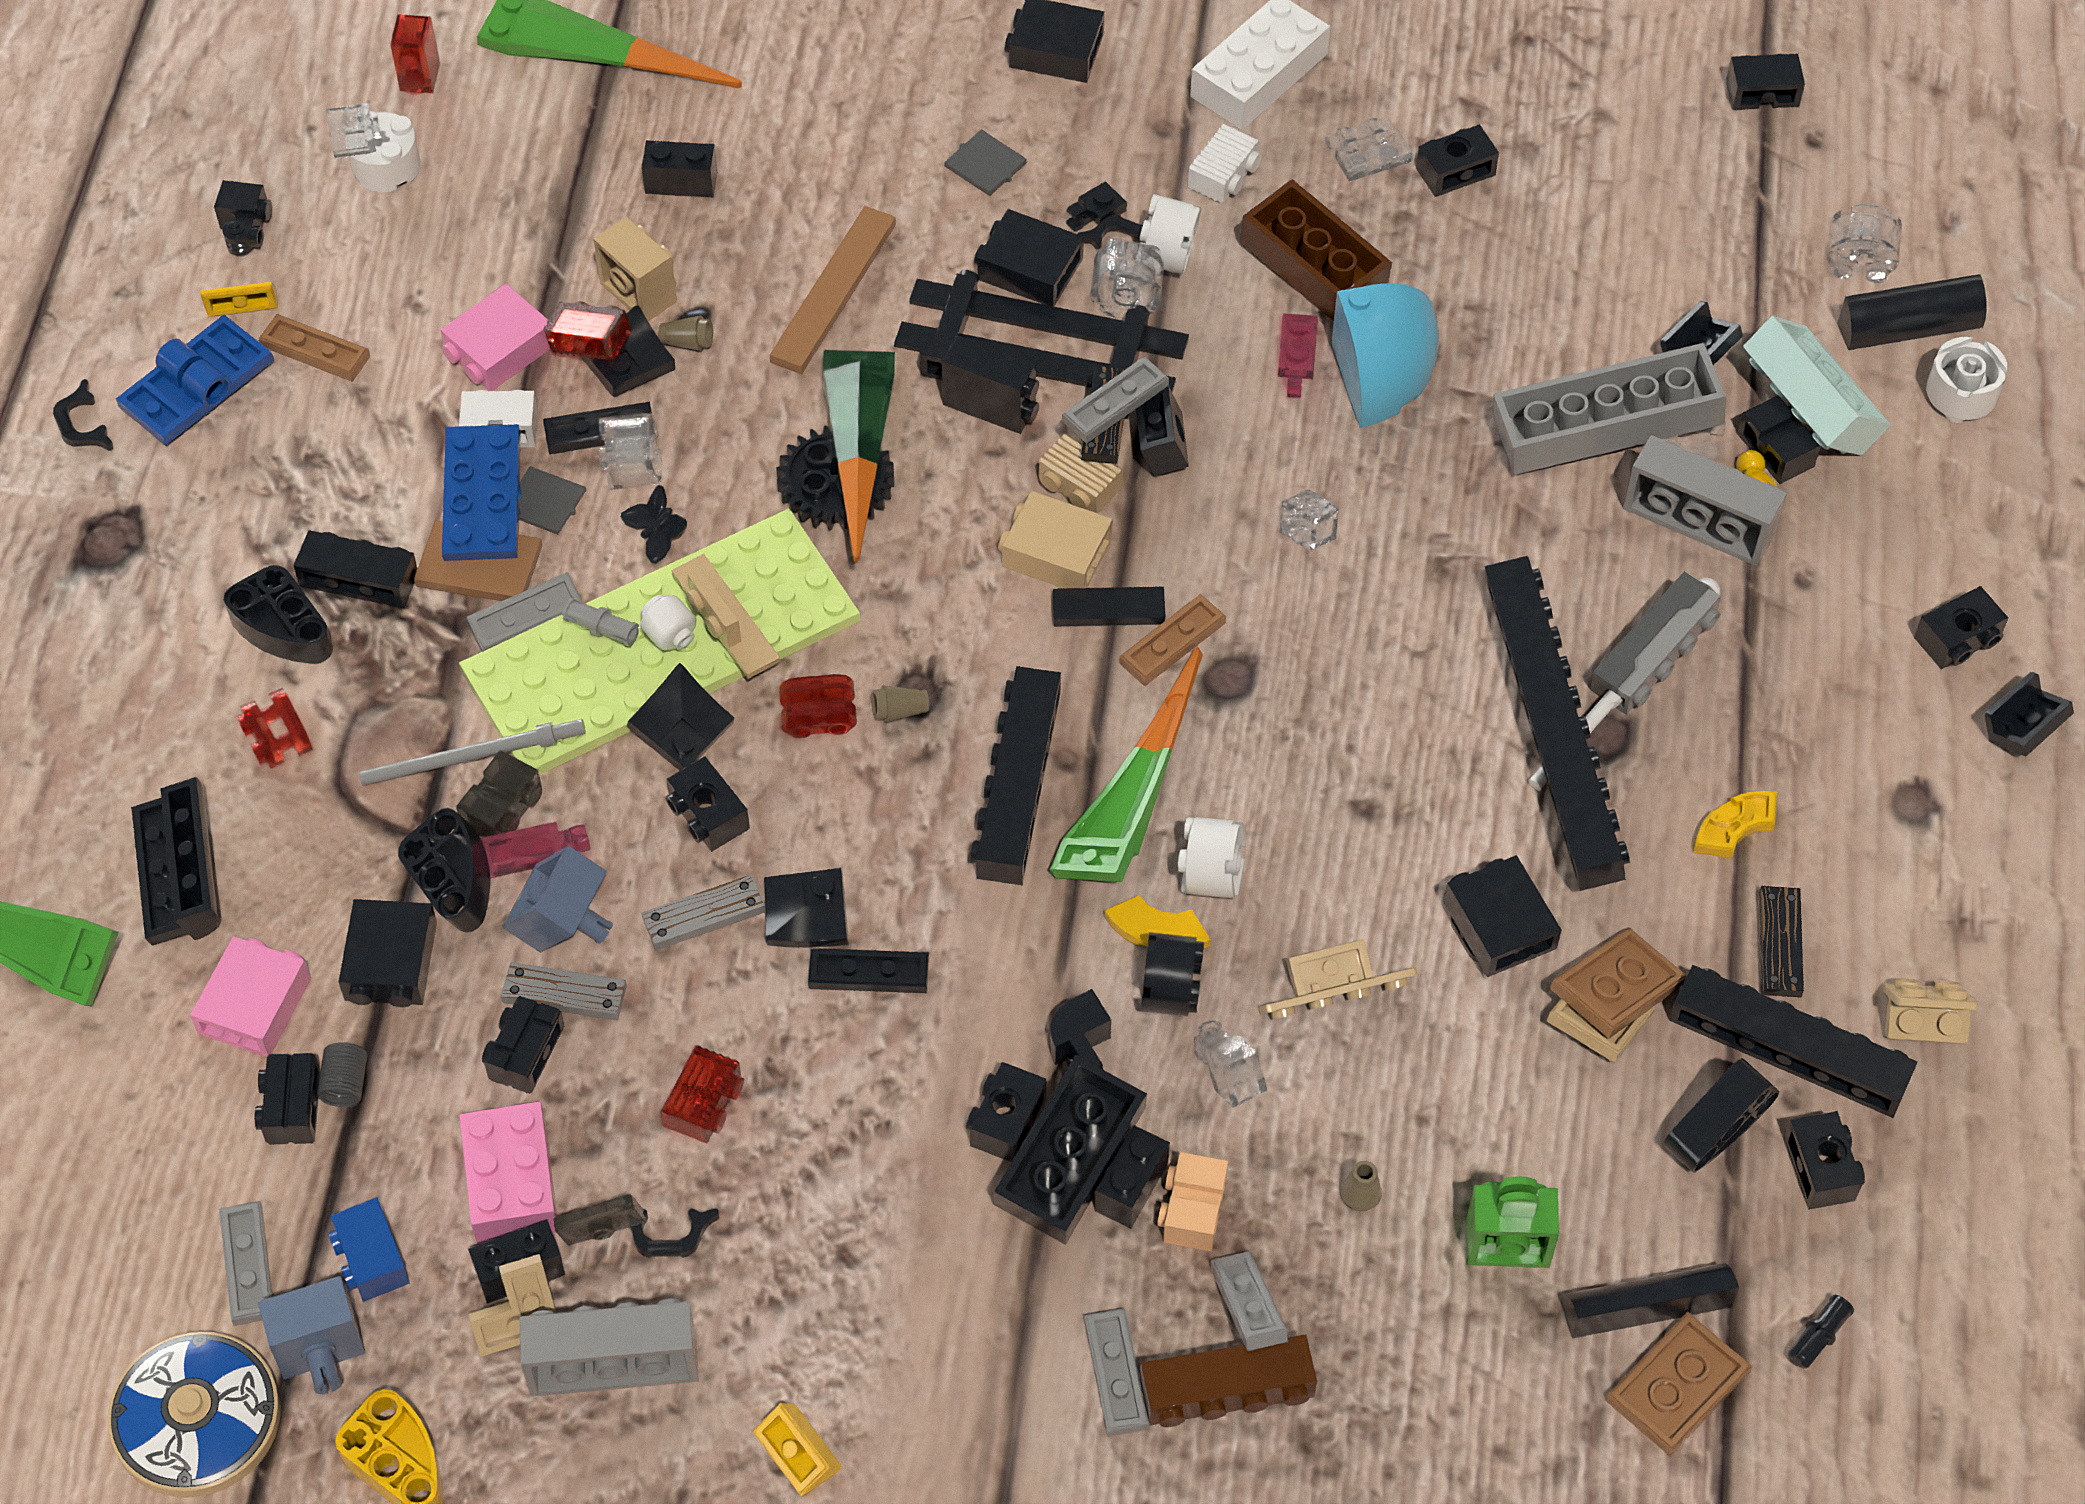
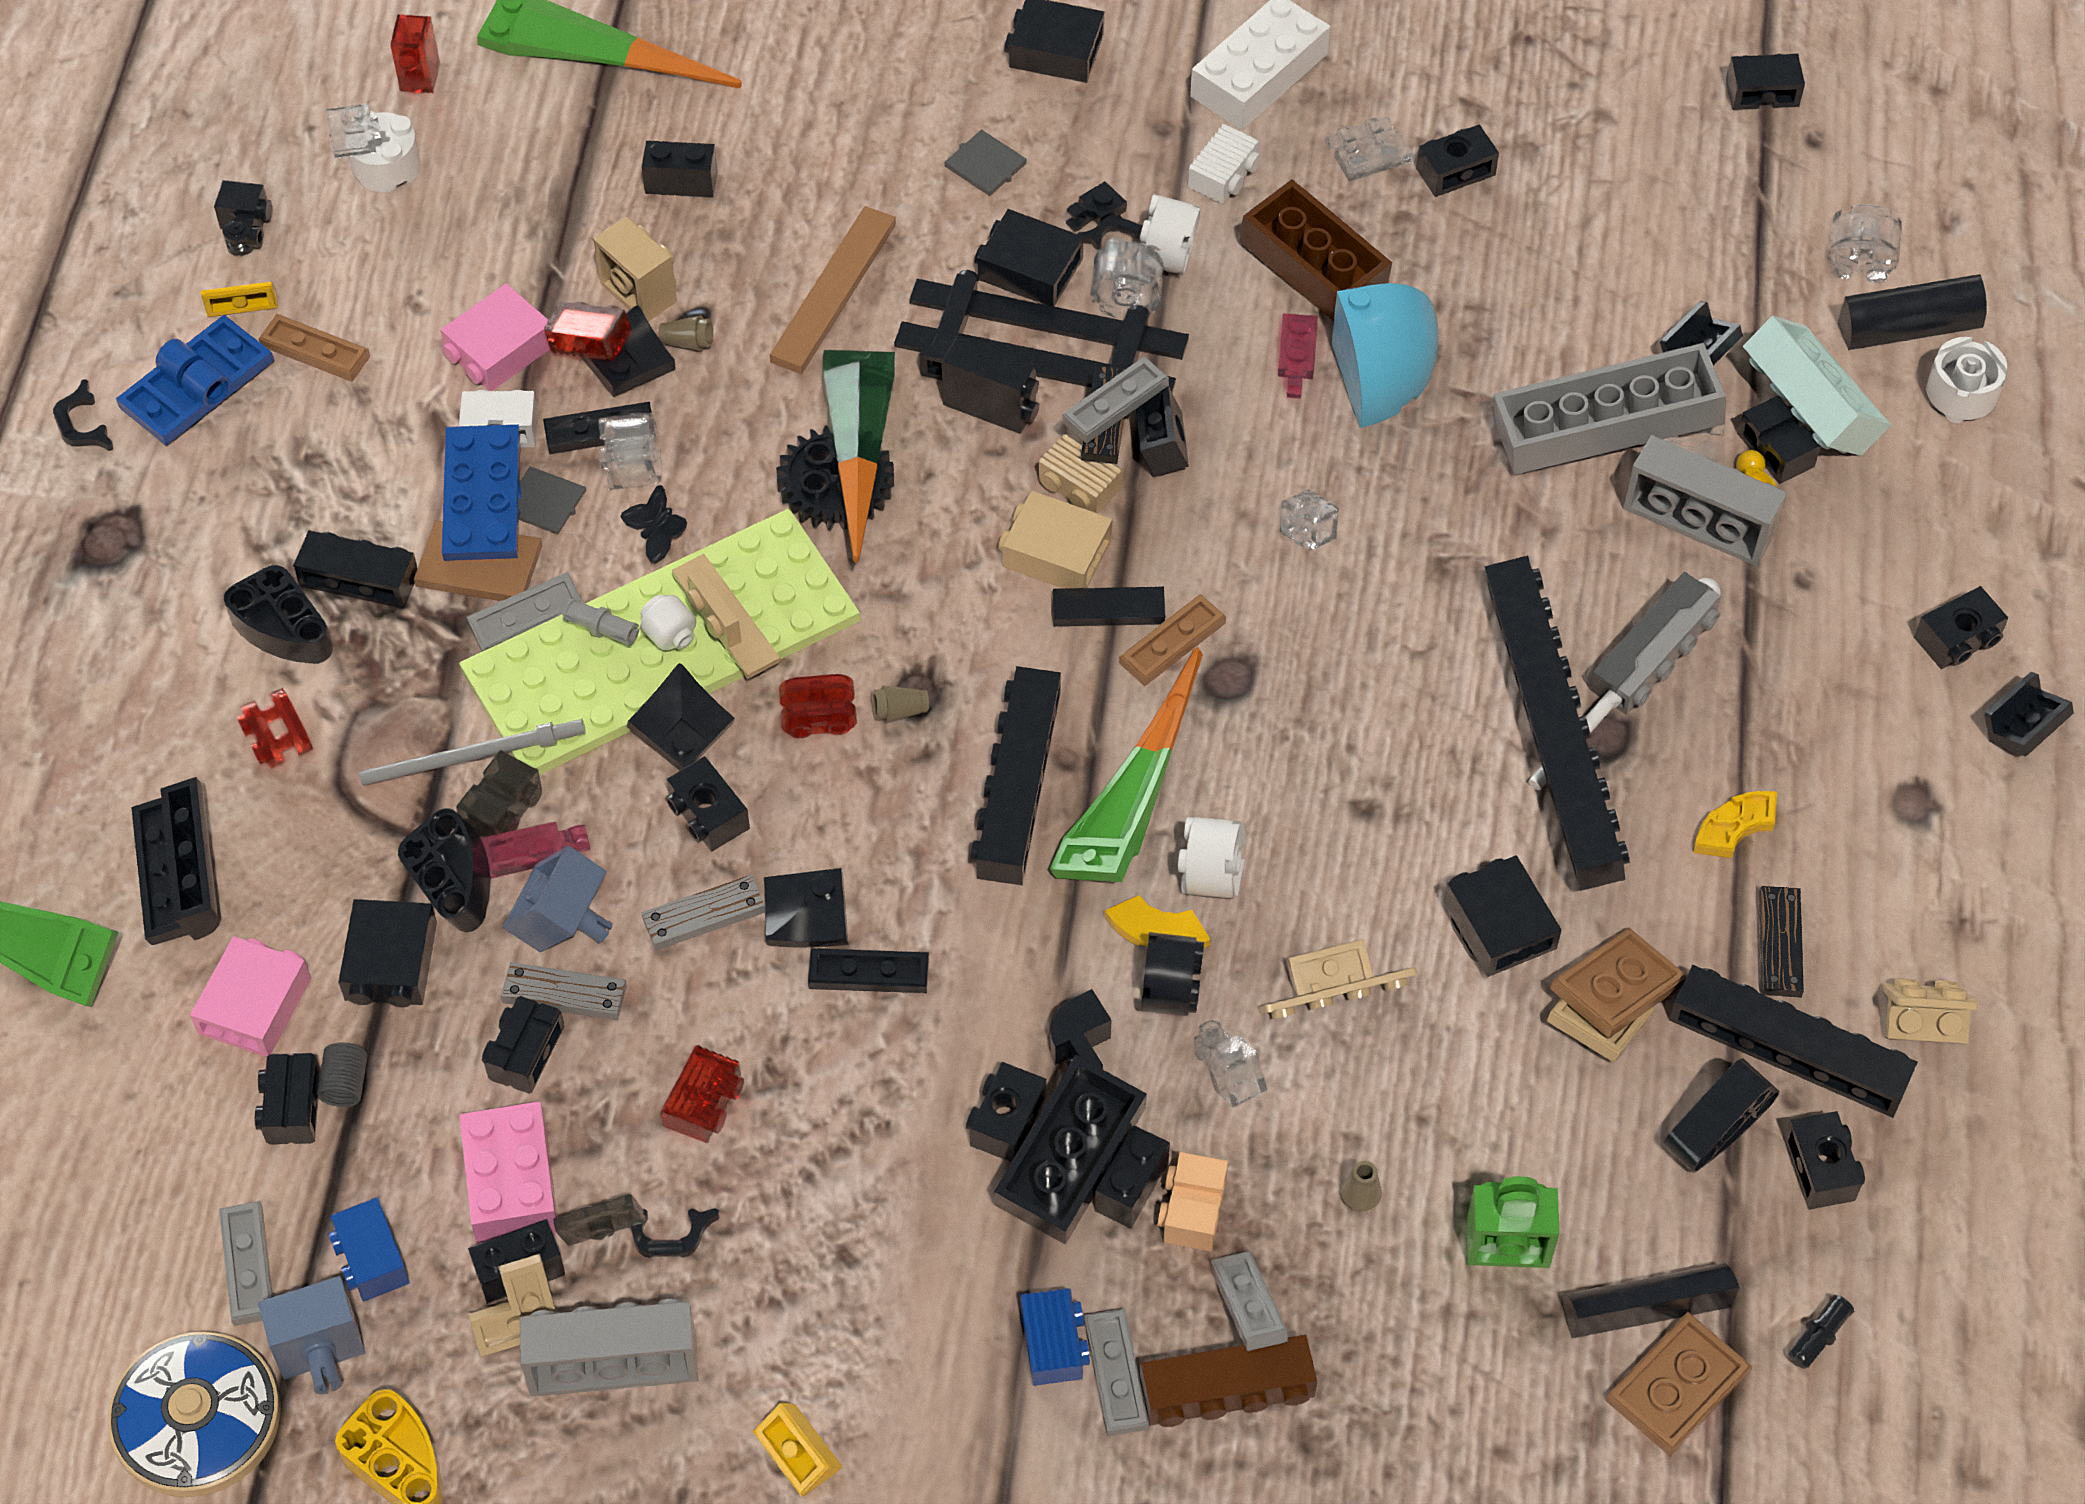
none -> blue brick [1021,1288,1090,1386]

